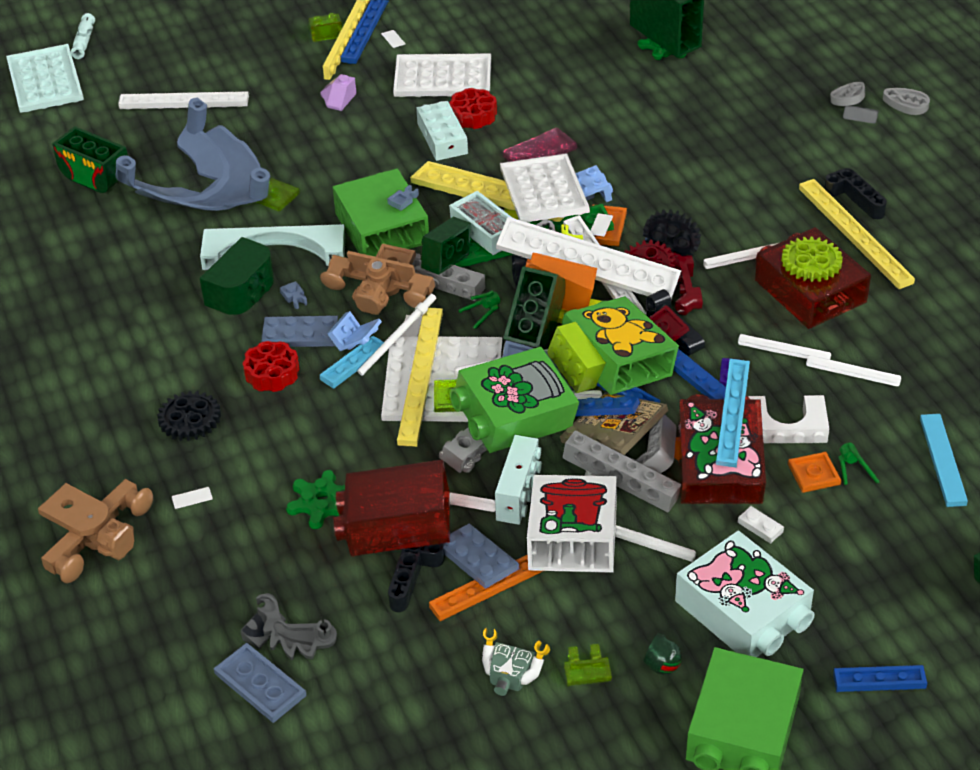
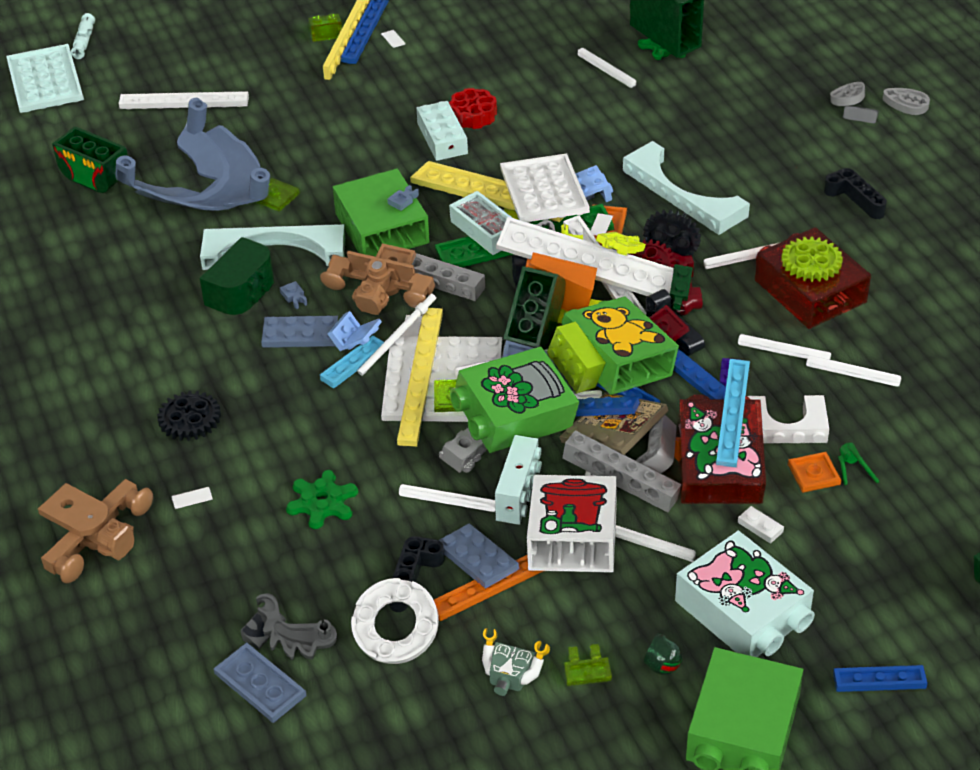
red connector [242,341,300,392] -> none
lavender slope [320,74,356,111] -> none
clear red brick [334,460,450,556] -> none
white plate [393,54,491,97] -> none
dark green brick [421,217,471,275] -> none
green plant [458,290,500,329] -> none
clear pink plate [503,127,577,162] -> none
light yellow plate [799,179,915,289] -> none
medium azure tile [920,414,968,507] -> none
none -> white plate [351,578,439,664]
none -> white axle [578,48,636,88]
none -> neon yellow plate [596,232,646,255]
none -> light aqua arch [623,141,750,235]
none -> dark green plate [669,264,693,311]

